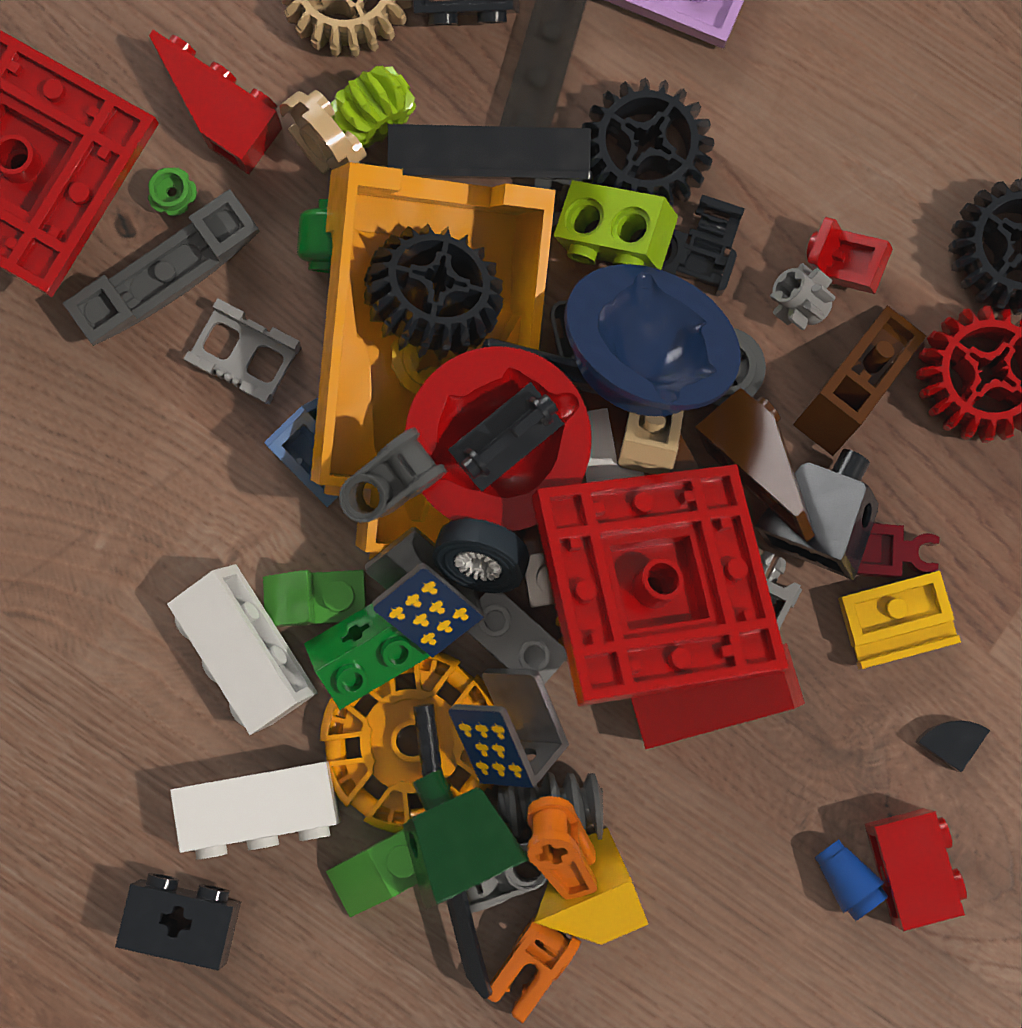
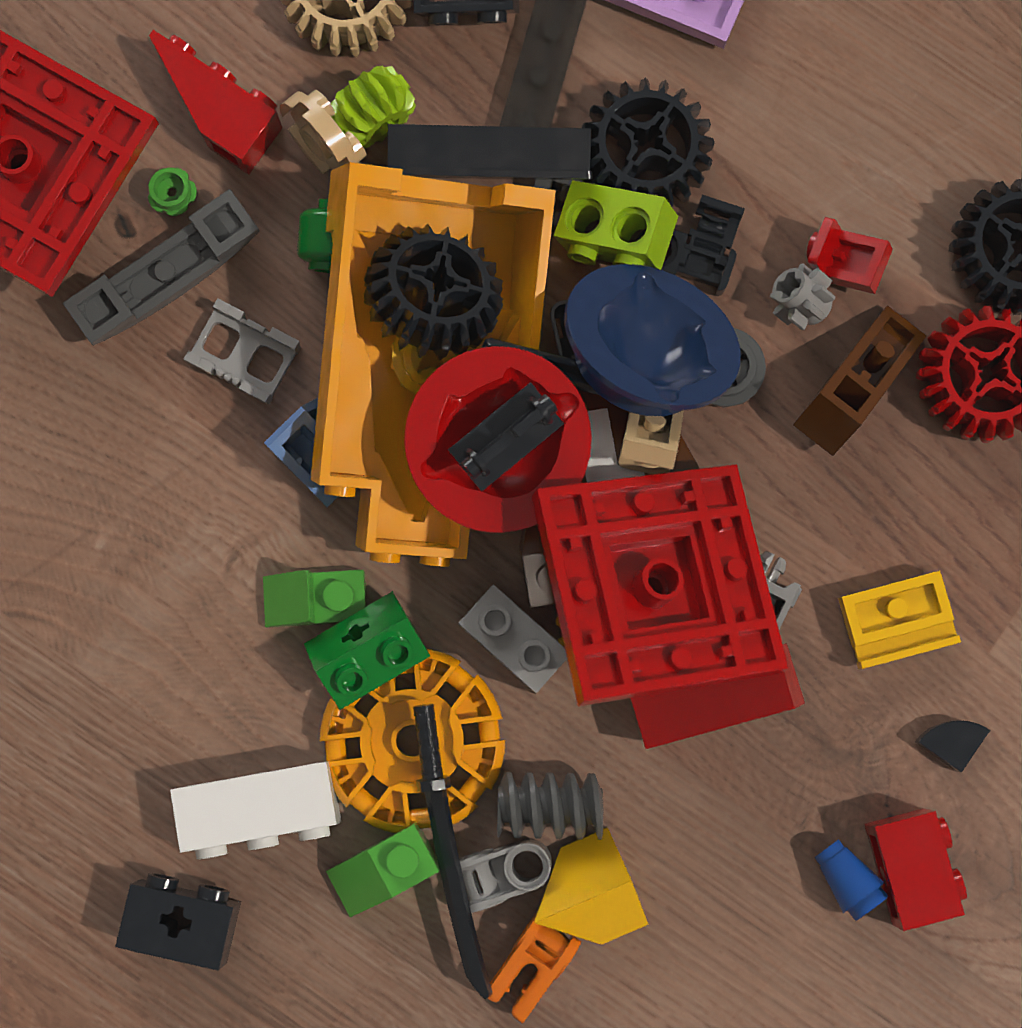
white brick [167,564,318,735] -> none
dark grey piece [339,427,447,523] -> none
piece [365,527,484,658] -> none
dark green torso [403,769,528,910] -> none
black bush [432,518,529,593] -> none
piece [449,668,569,788] -> none
orange piece [527,796,597,899] -> none
reddish brown slope [695,387,815,542] -> none
black torso [755,449,878,580] -> none
dark red plate [856,523,940,578] -> none

